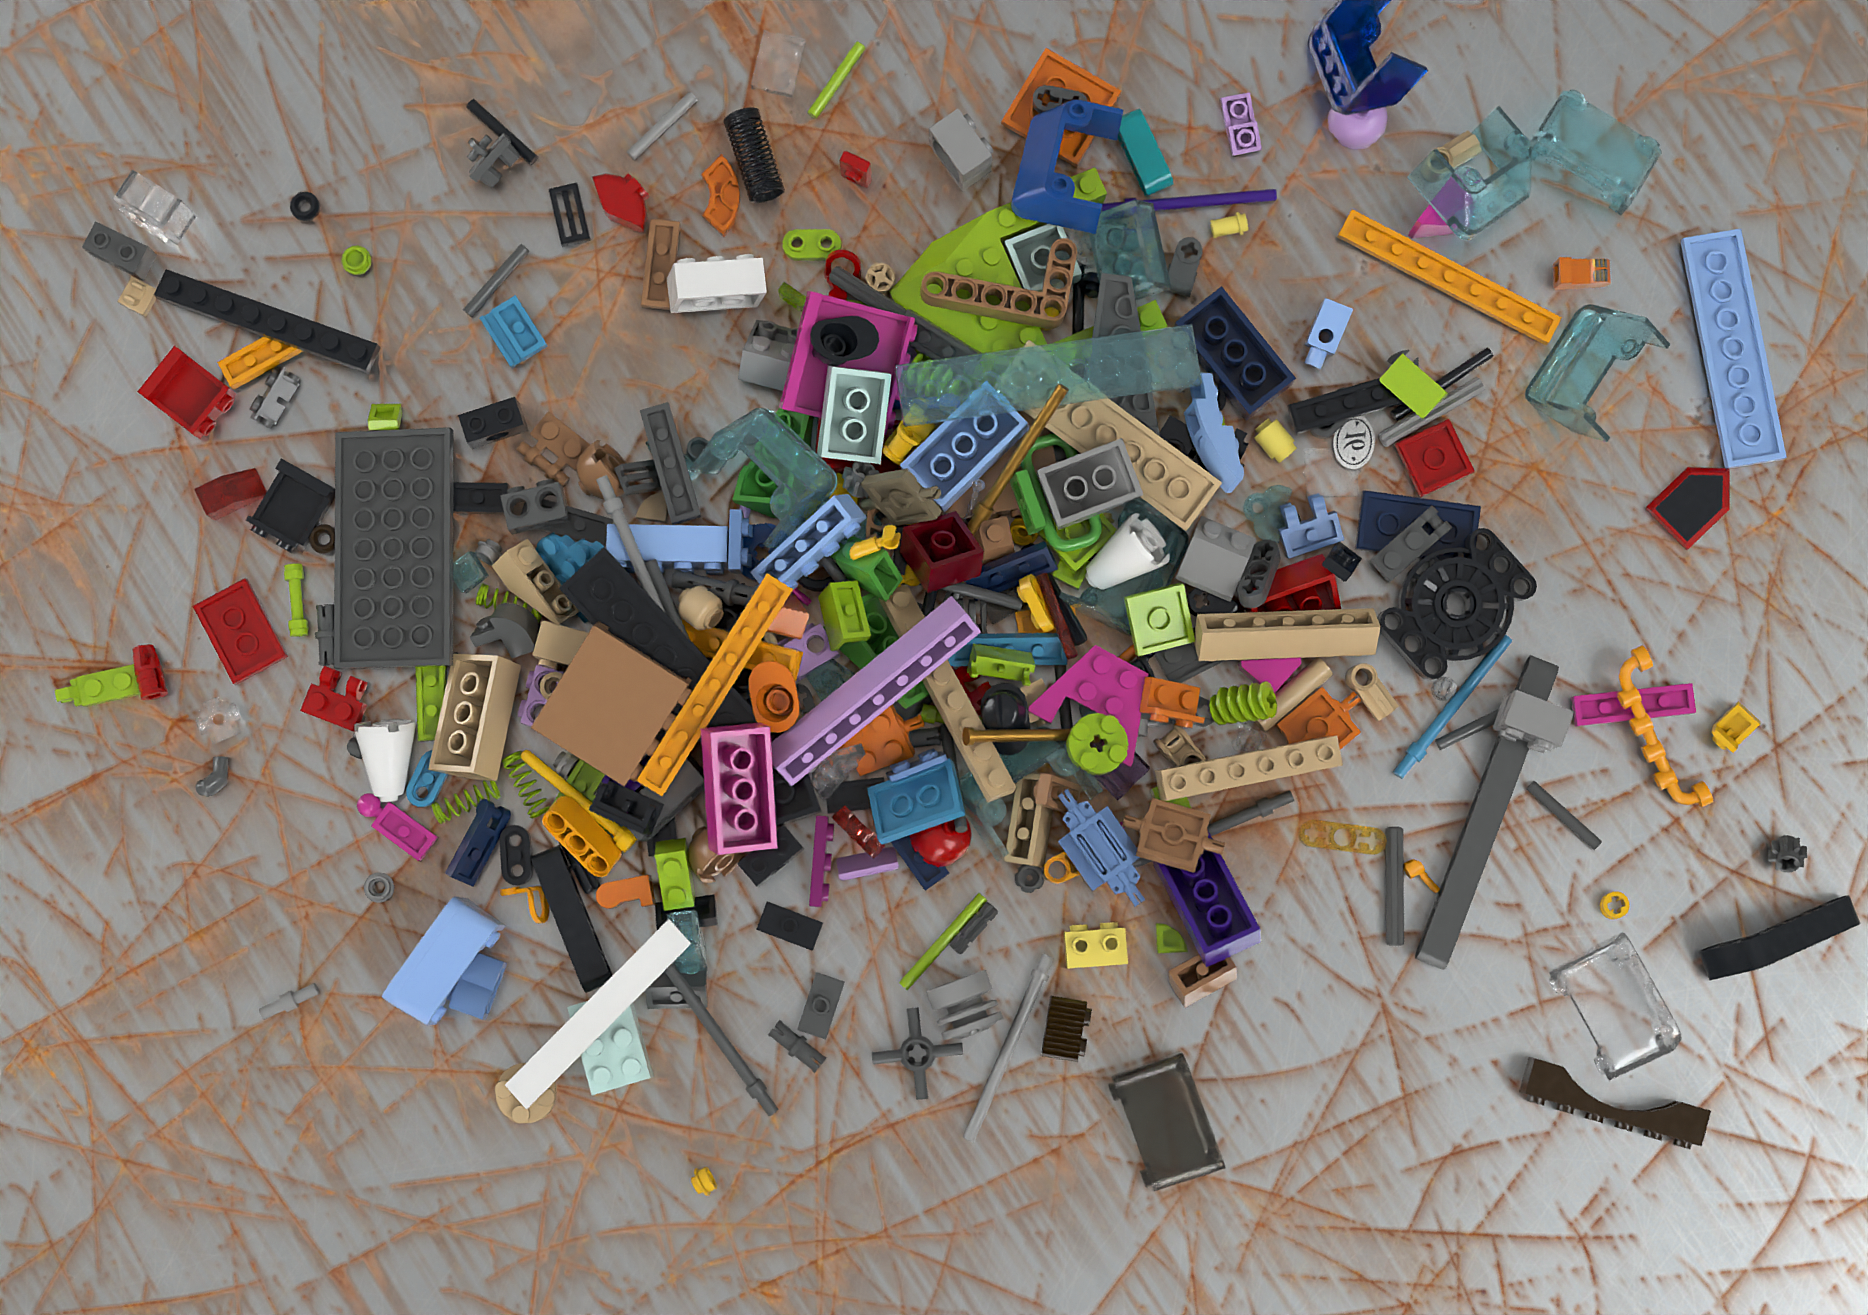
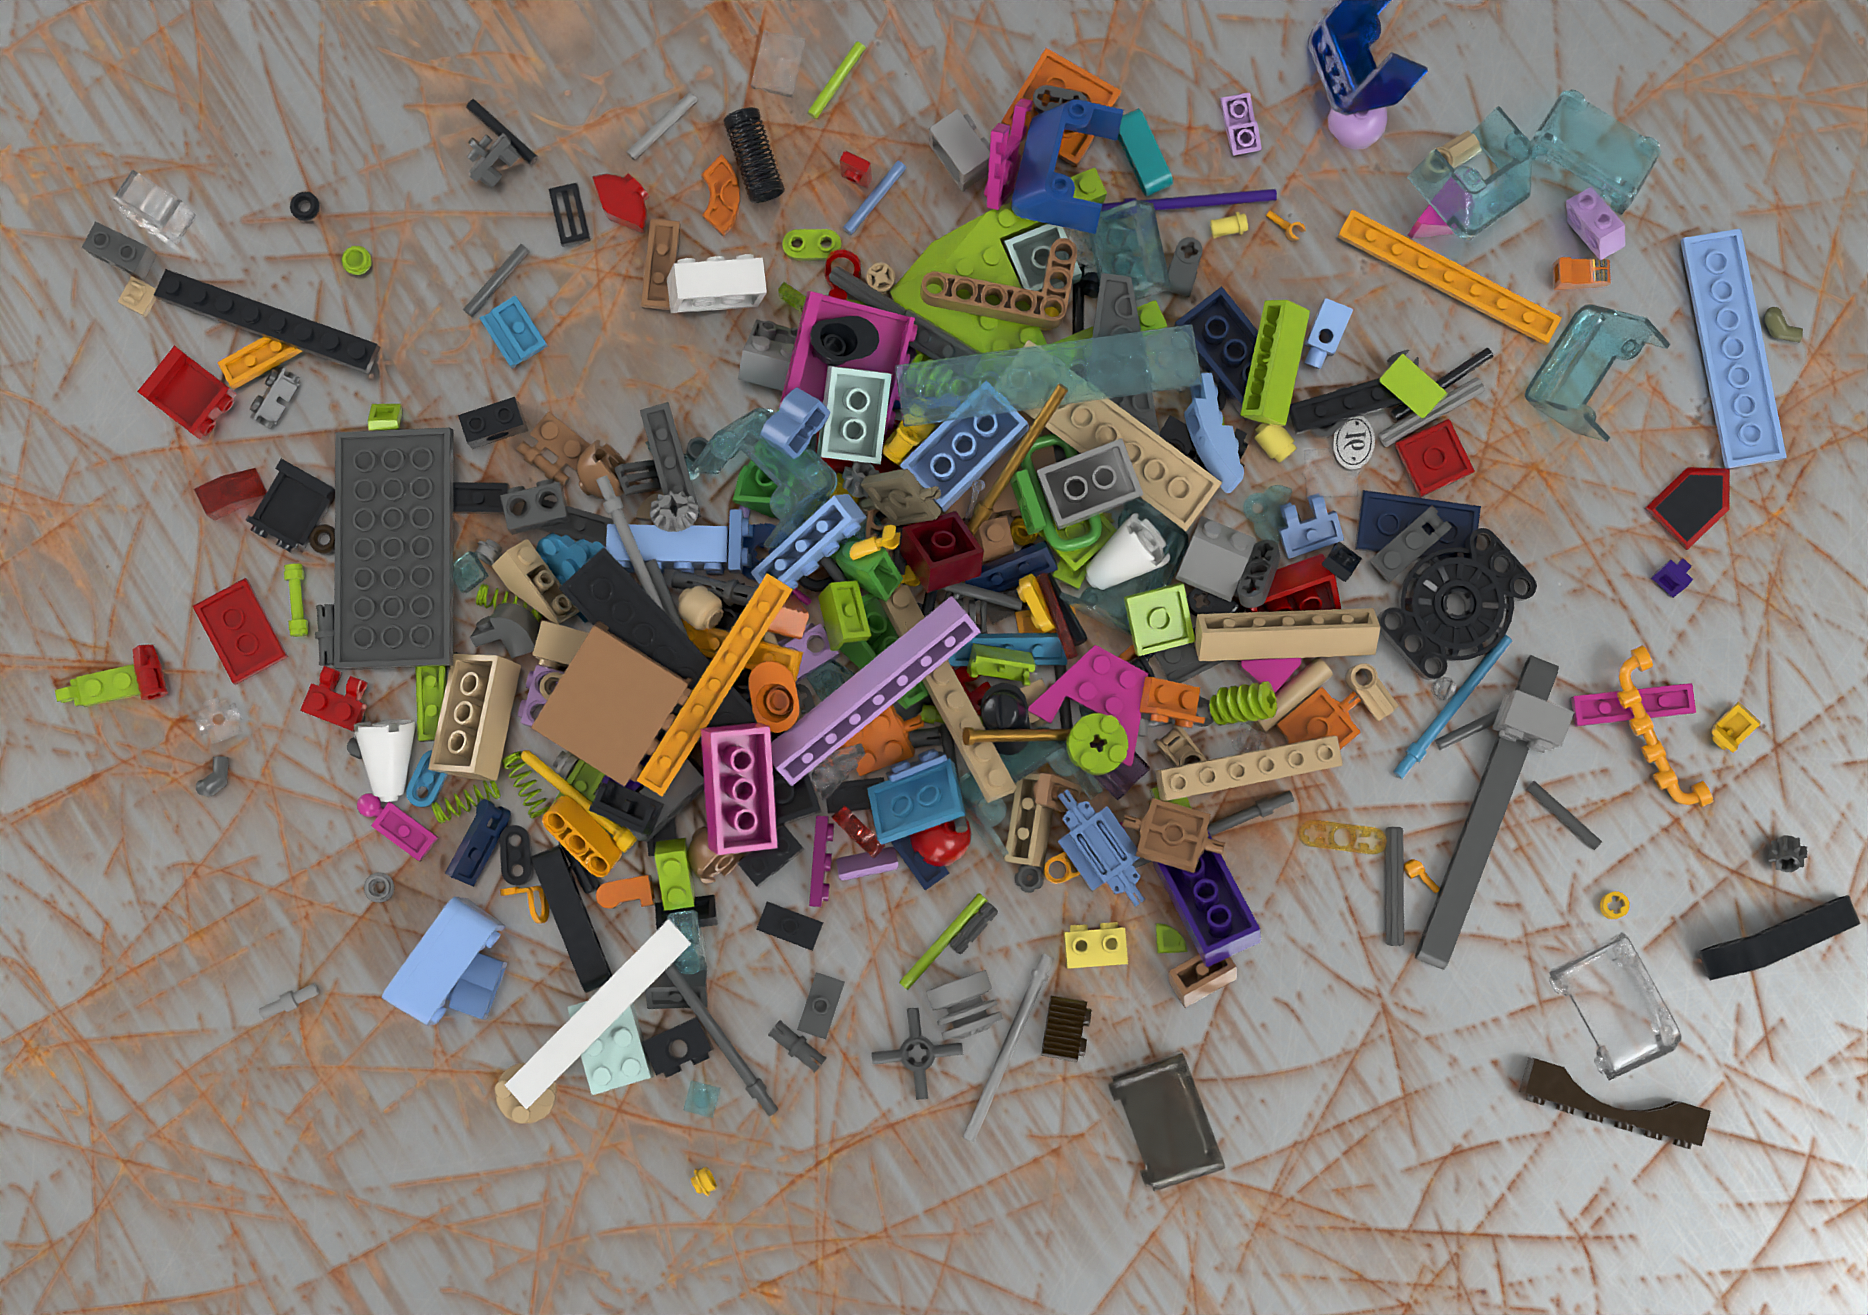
none -> black brick [642,1017,714,1078]
none -> light grey gear [650,490,698,532]
none -> clear light blue plate [683,1080,721,1118]
none -> medium blue brick [760,388,830,459]
none -> medium blue bar [843,160,907,235]
none -> dark pink wing [984,98,1033,210]
none -> lime brick [1240,299,1310,426]
none -> light orange hand [1266,210,1306,241]
none -> lavender brick [1566,187,1625,260]
none -> dark purple tile [1651,558,1693,598]
none -> olive arm [1764,307,1803,343]

